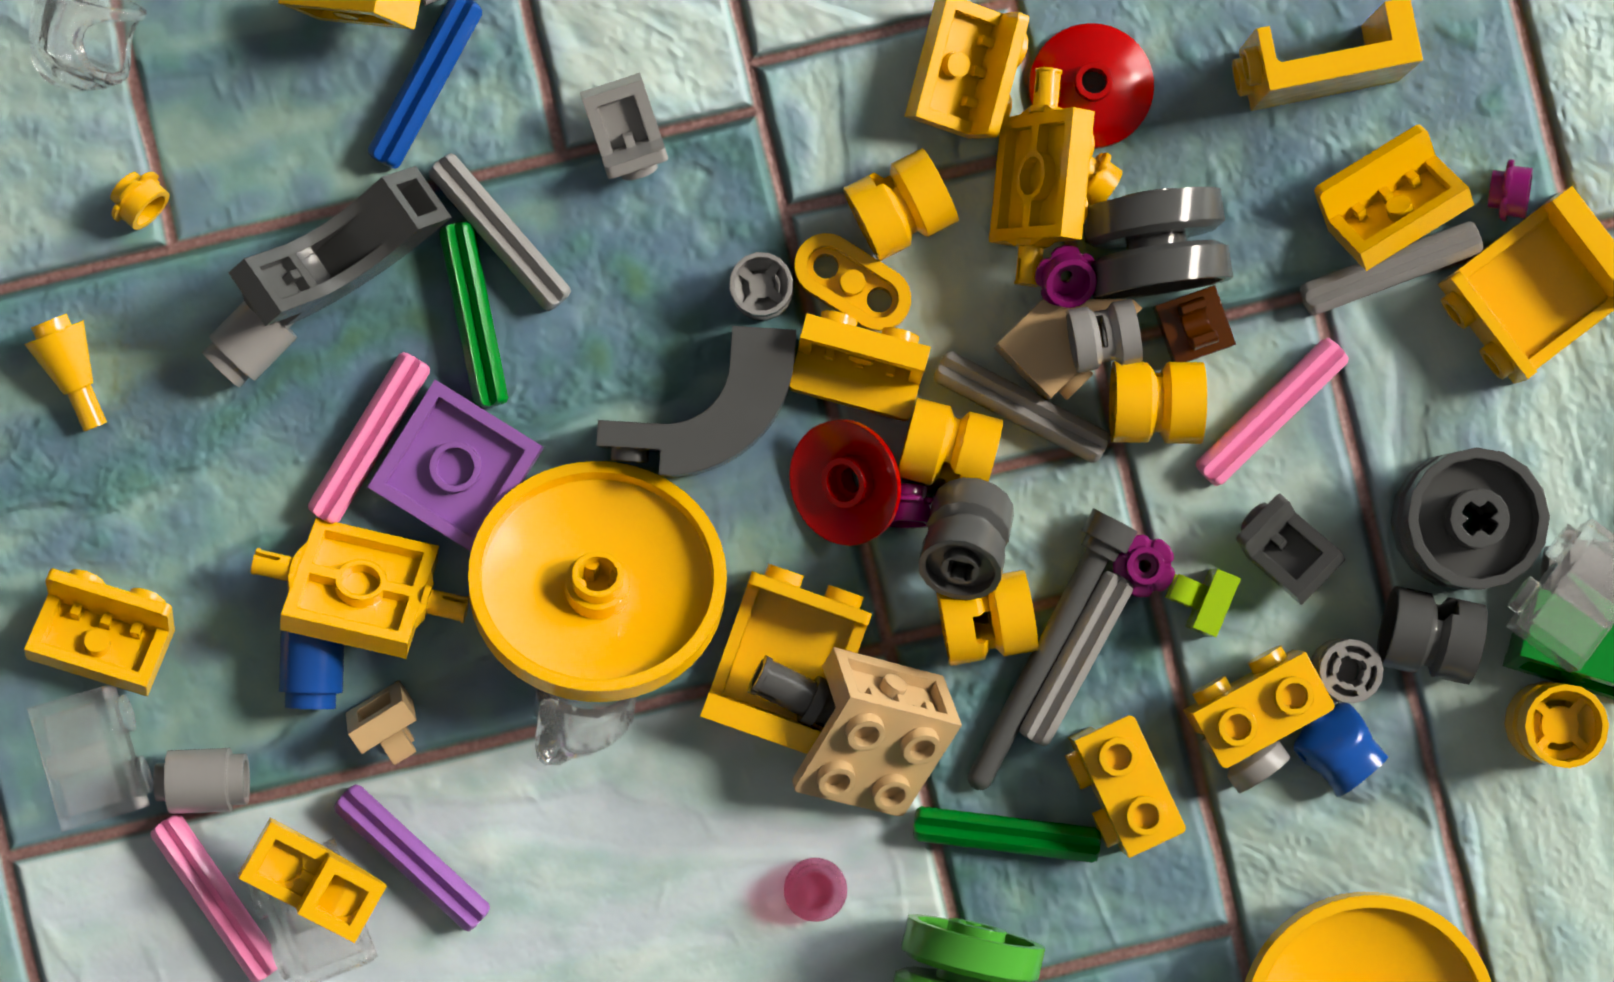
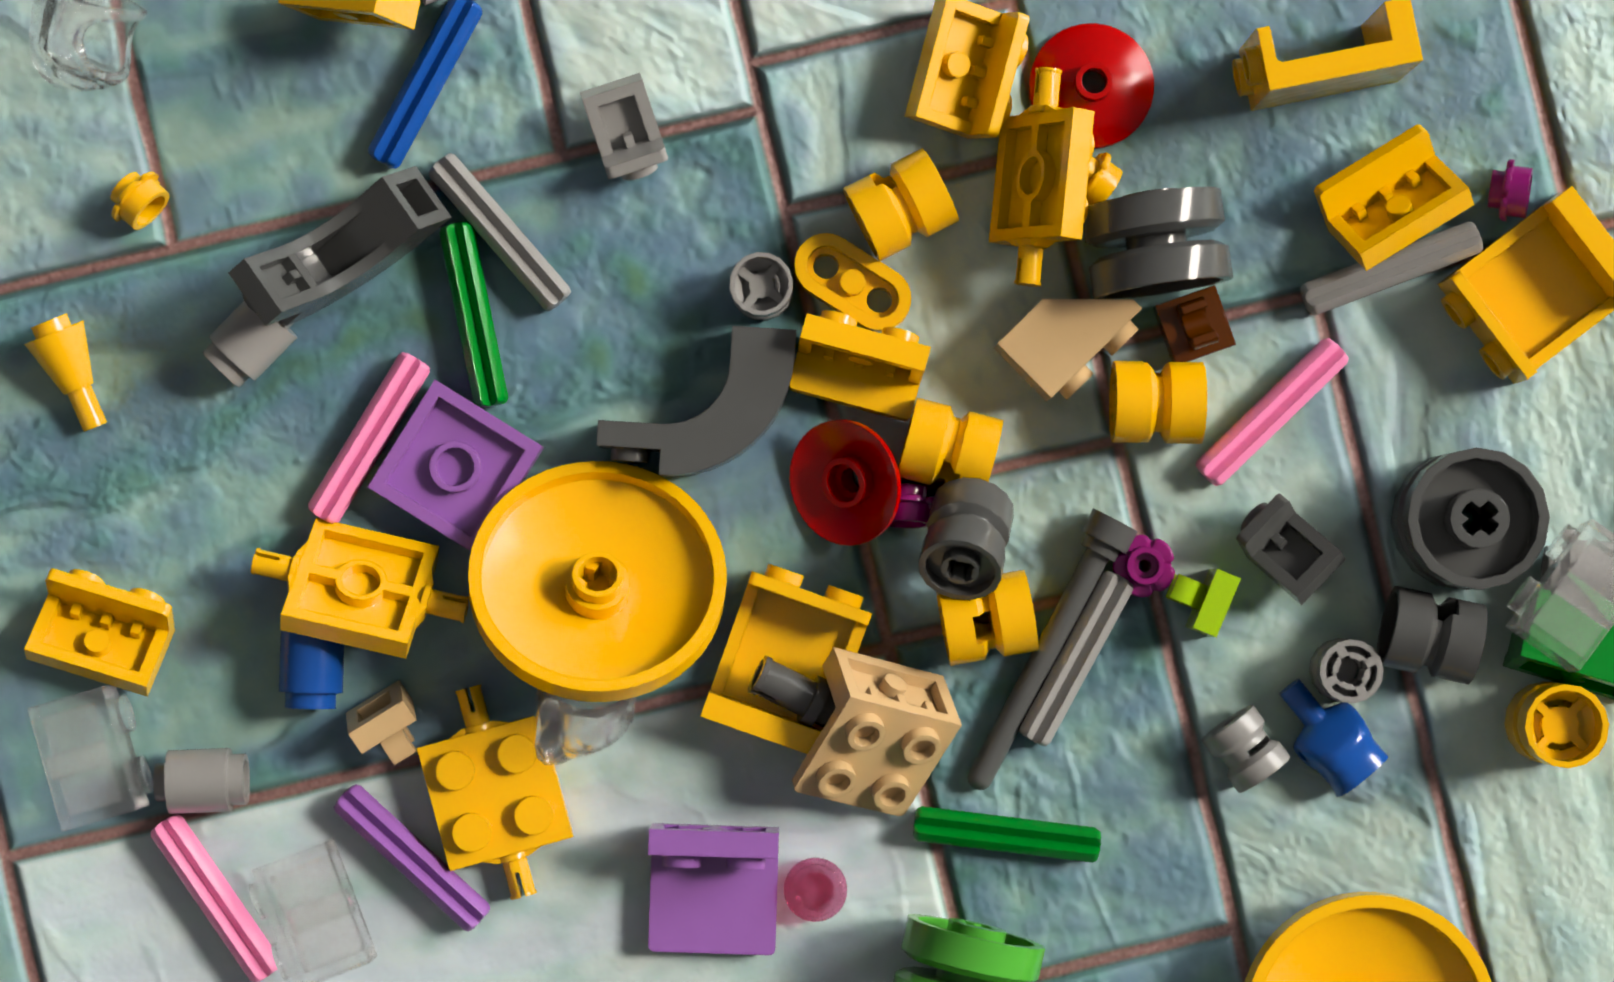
yellow slope [238,817,387,943] -> none
light grey axle [934,352,1110,462] -> none
magenta plate [1035,245,1097,308] -> none
yellow bracket [1064,715,1186,858] -> none
light grey wheel [1066,299,1143,373] -> none
yellow bracket [1183,645,1335,768] -> none
none -> yellow plate [417,684,574,900]
none -> medium lavender bracket [648,823,779,955]

